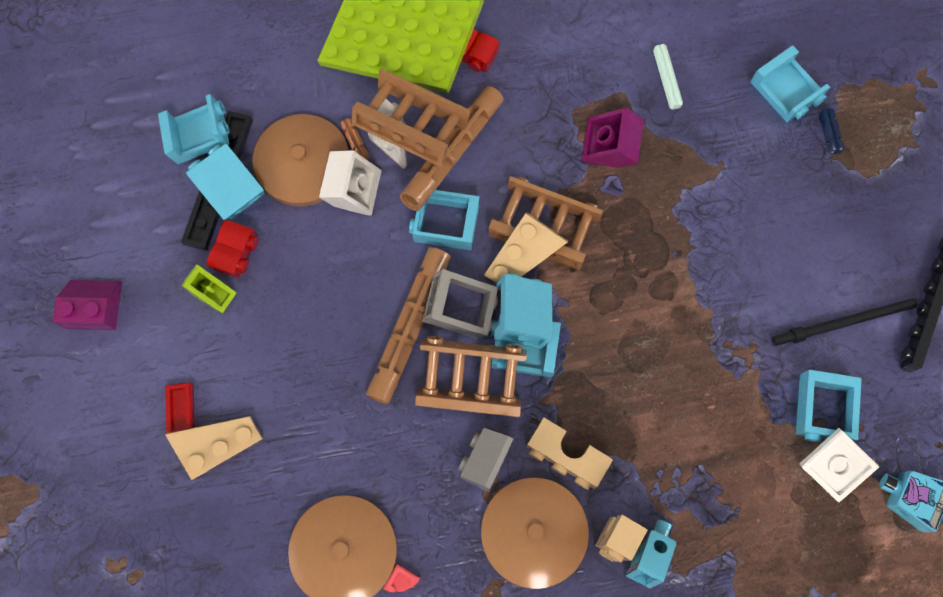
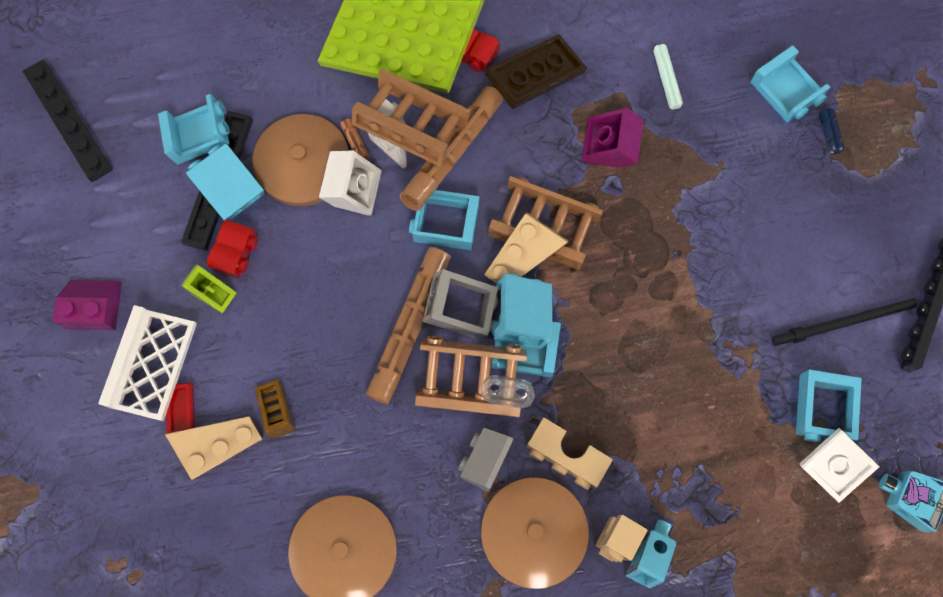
coral tile [383,564,420,592] -> none
none -> black plate [23,59,113,182]
none -> white fence [98,305,197,421]
none -> pearl gold slope [254,379,295,439]
none -> clear plate [481,375,535,408]
none -> dark brown tile [485,34,587,109]

